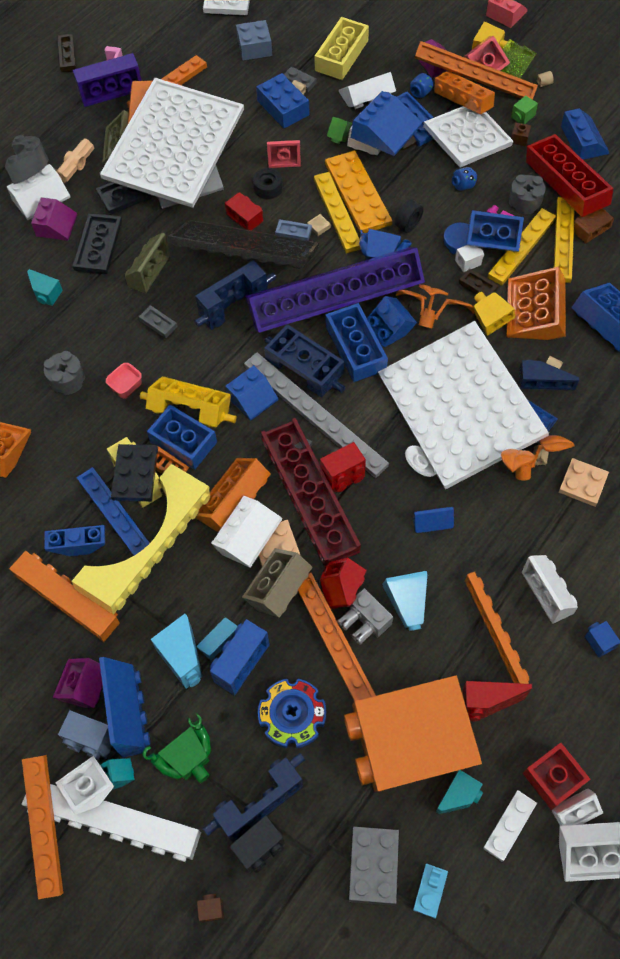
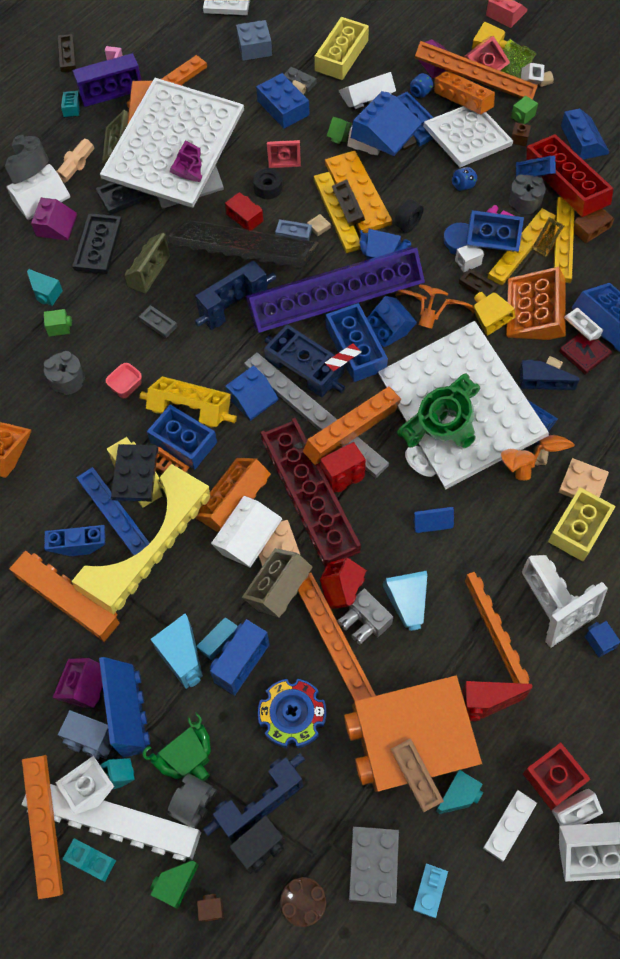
none -> bright green brick [44,309,72,336]
none -> teal slope [61,91,79,117]
none -> teal slope [62,838,116,882]
none -> green slope [150,861,199,909]
none -> dark grey brick [168,774,217,828]
none -> magenta slope [170,140,202,182]
none -> reddish brown dish [280,877,326,927]
none -> orange brick [303,386,401,465]
none -> sticker [325,343,361,372]
none -> dark brown plate [332,179,365,227]
none -> medium nougat tile [390,738,444,812]
none -> green piece [397,373,480,448]
none -> blue plate [516,156,556,177]
none -> white brick [521,63,544,85]
none -> clear yellow slope [532,217,565,257]
none -> white plate [545,582,608,648]
none -> light yellow brick [548,487,616,562]
none -> dark red tile [559,332,612,375]
none -> white slope [564,308,603,341]

